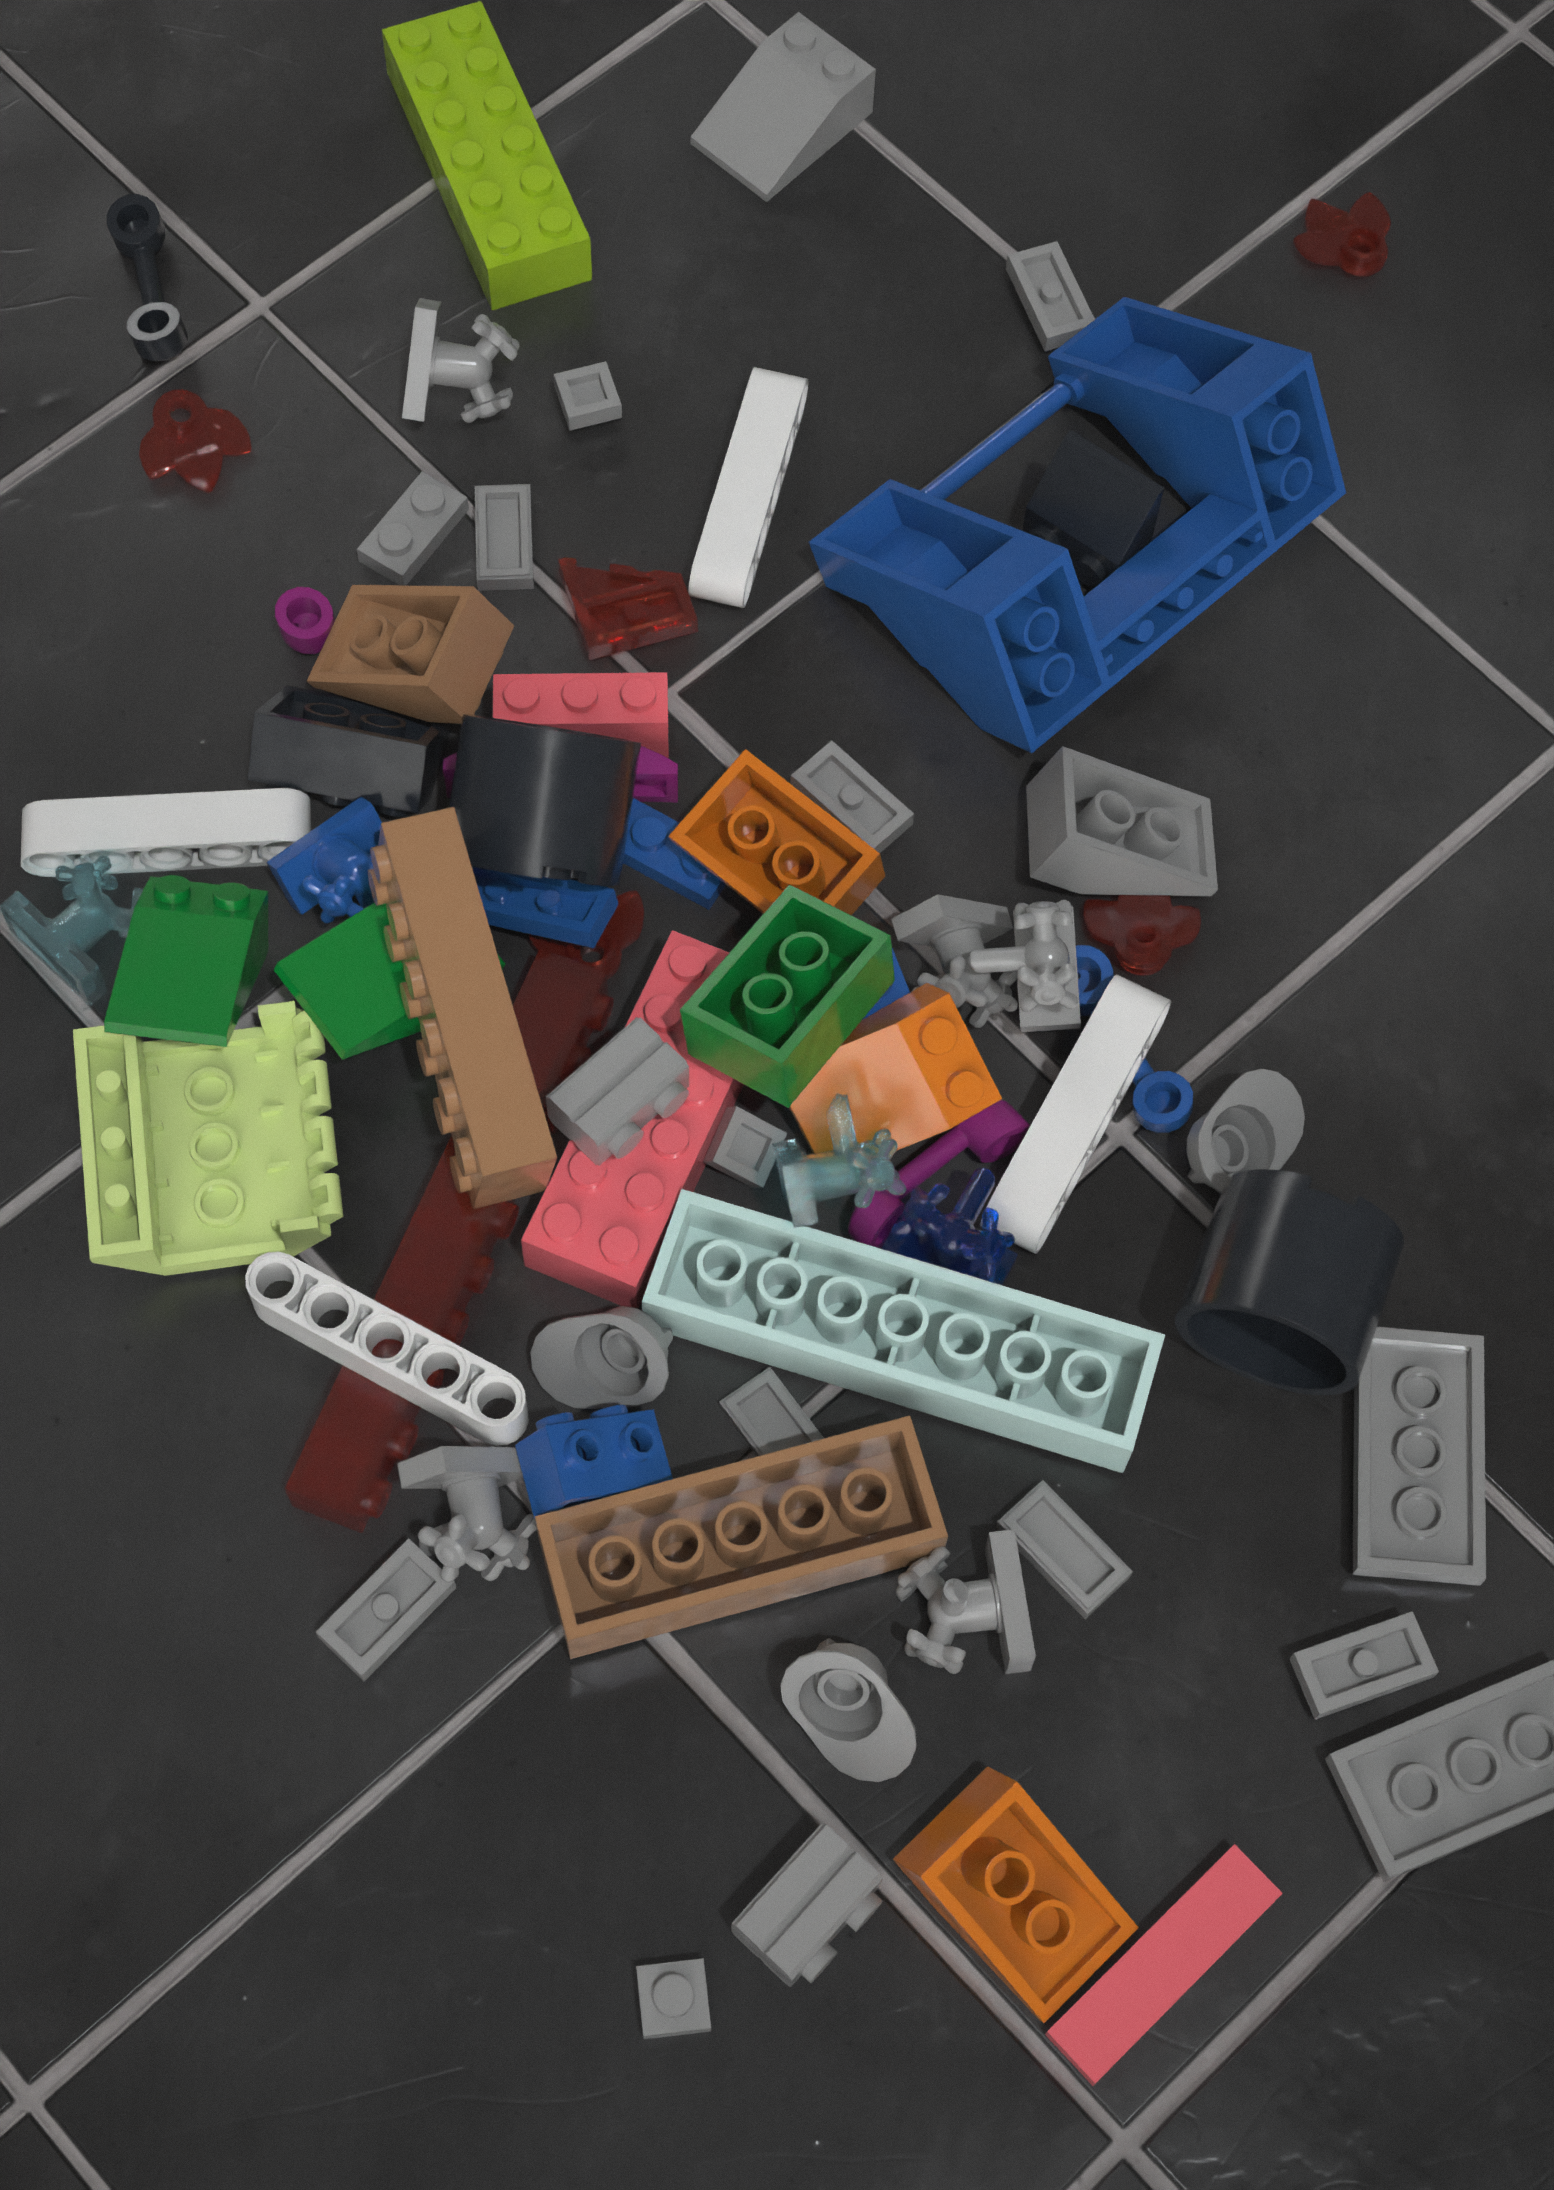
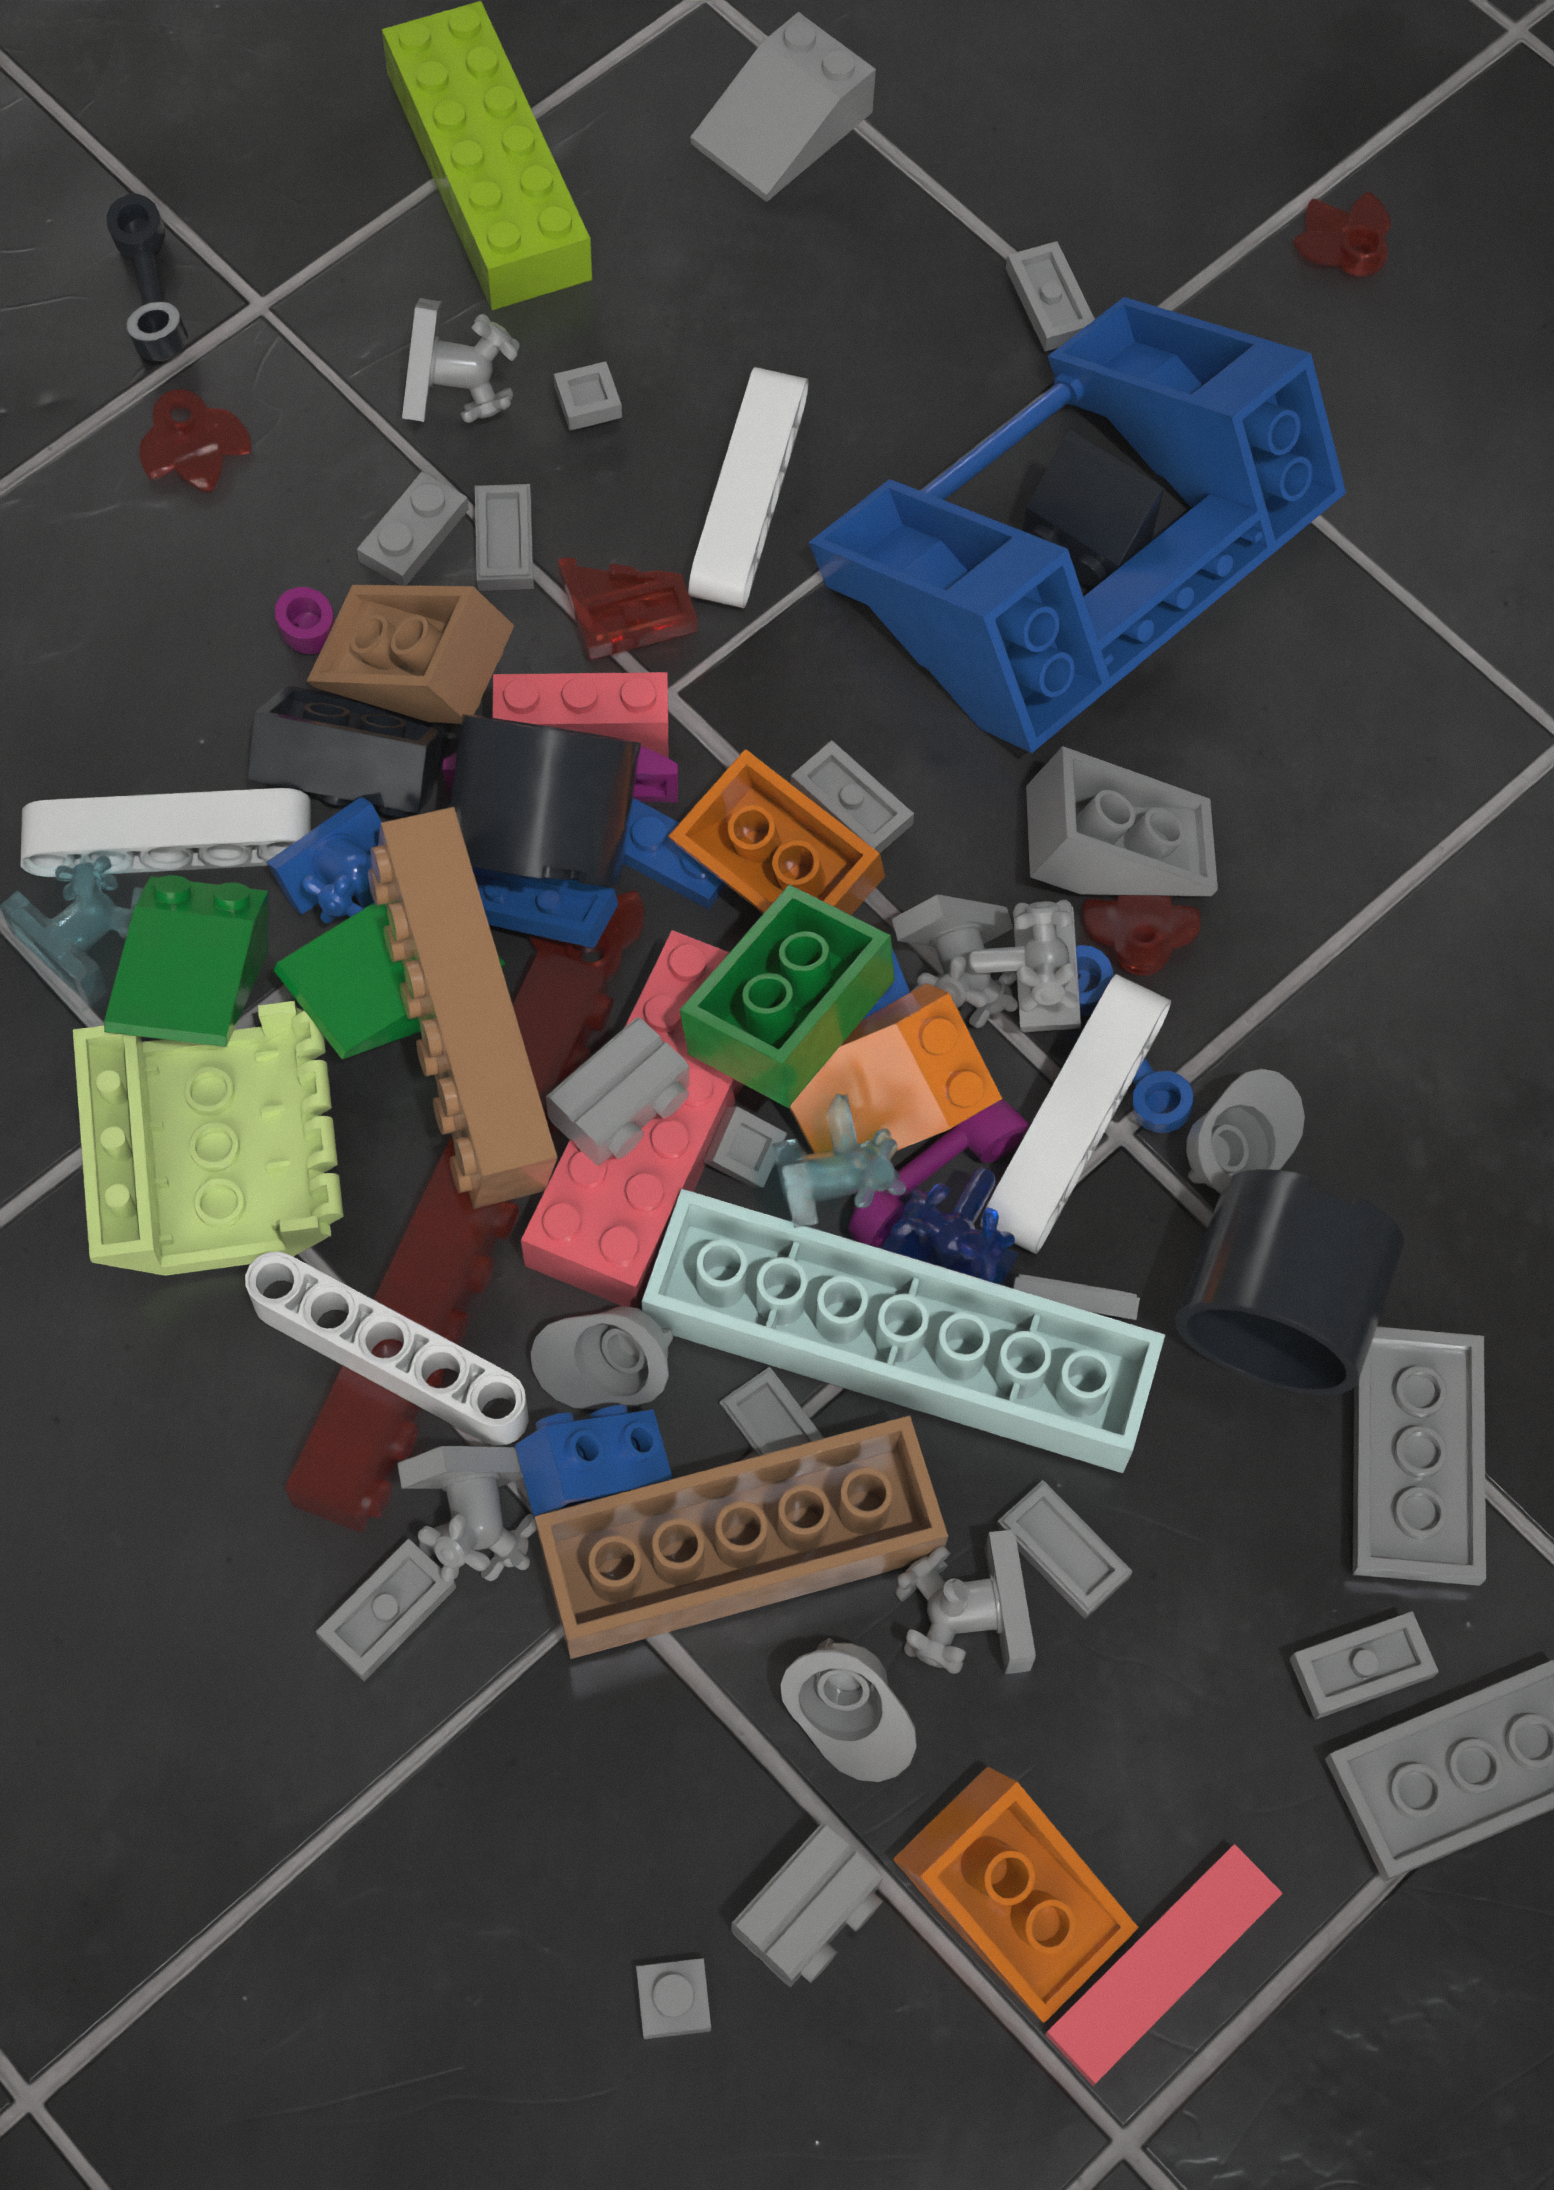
none -> light grey tile [1011,1273,1140,1320]

